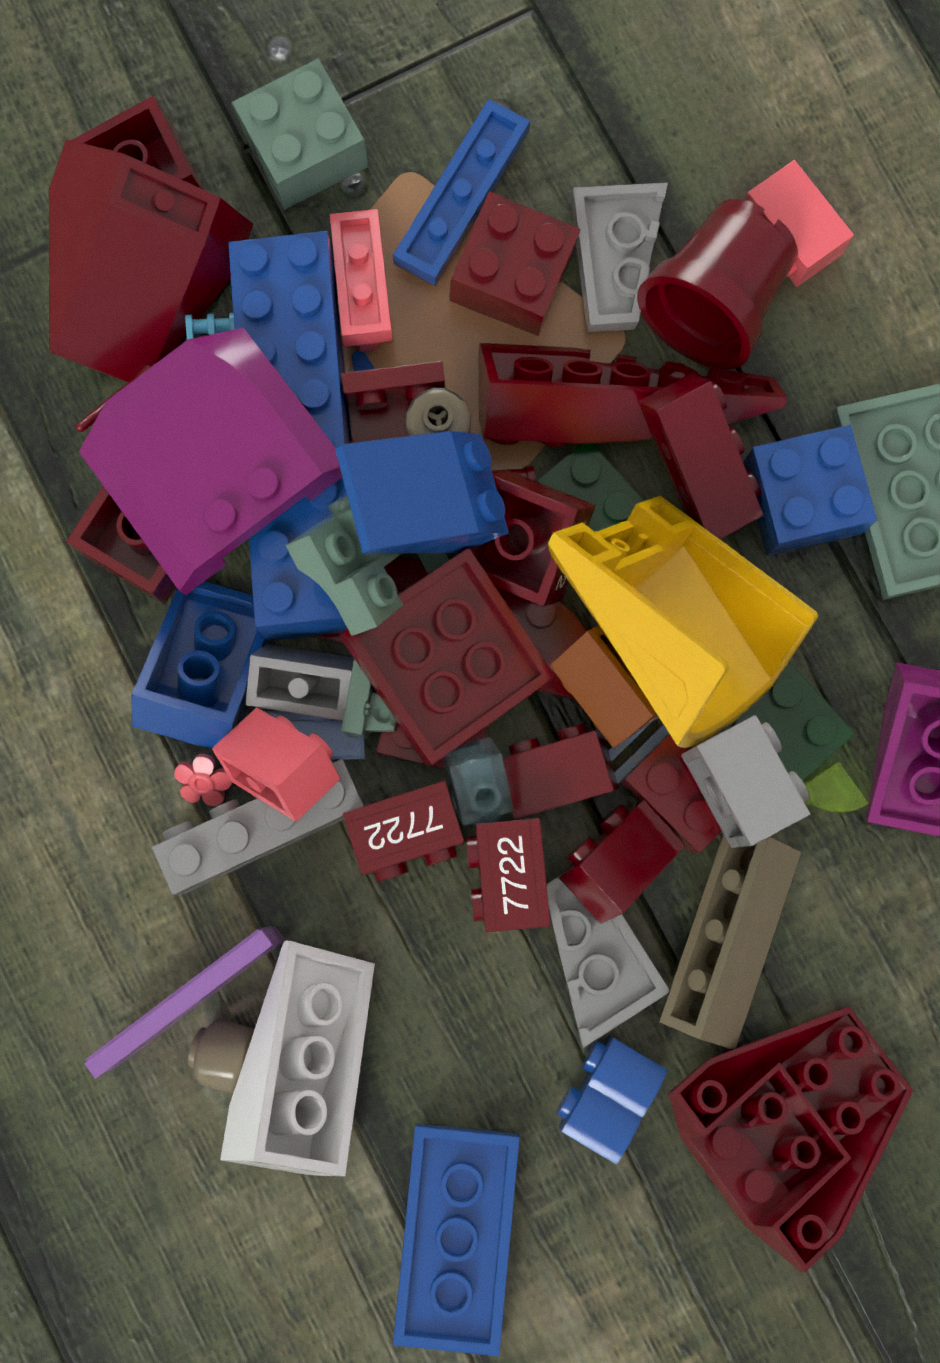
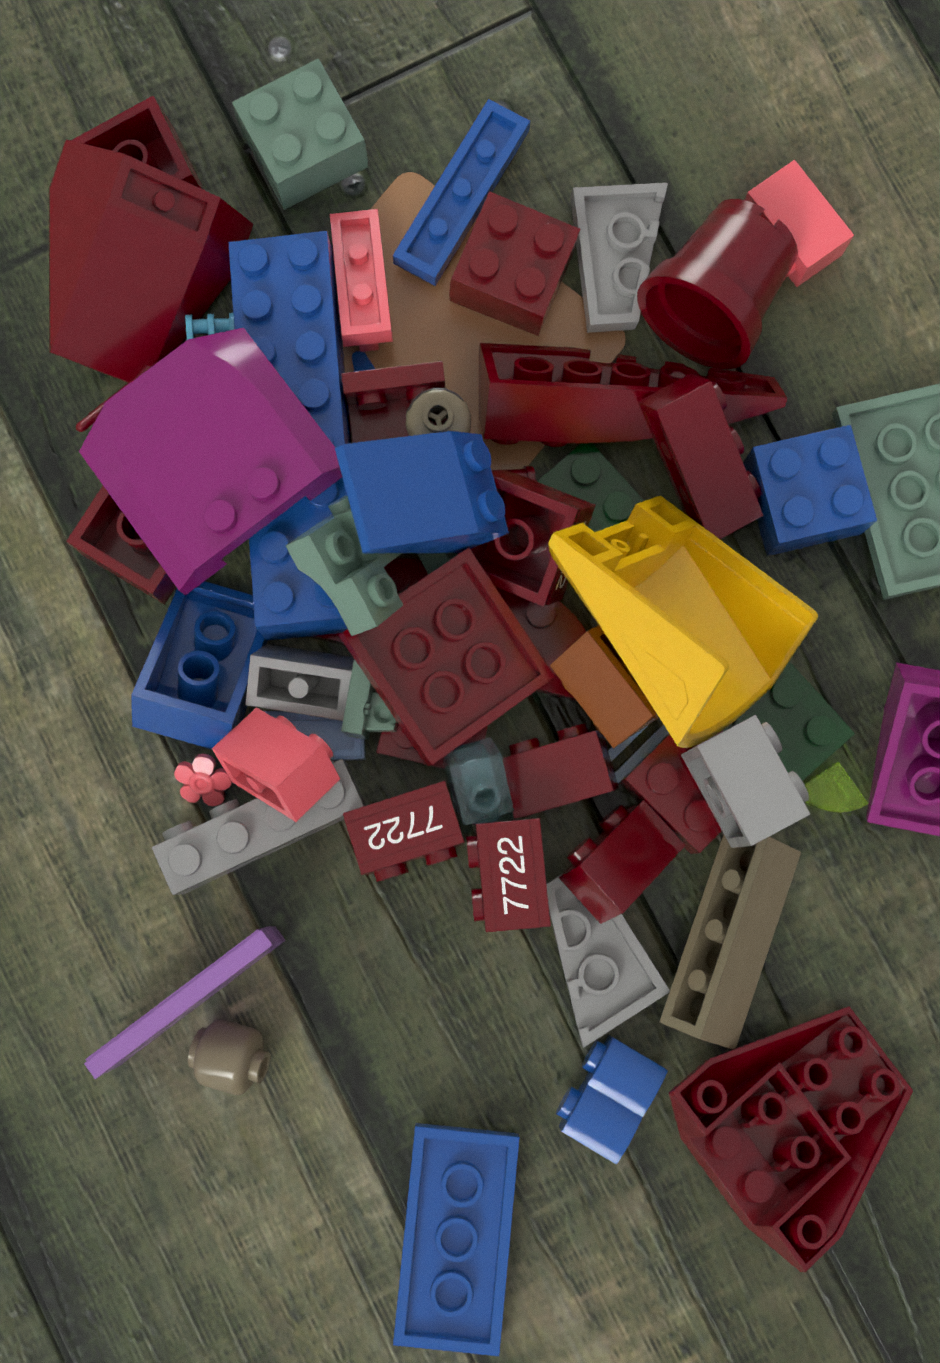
white slope [220,941,375,1176] -> none

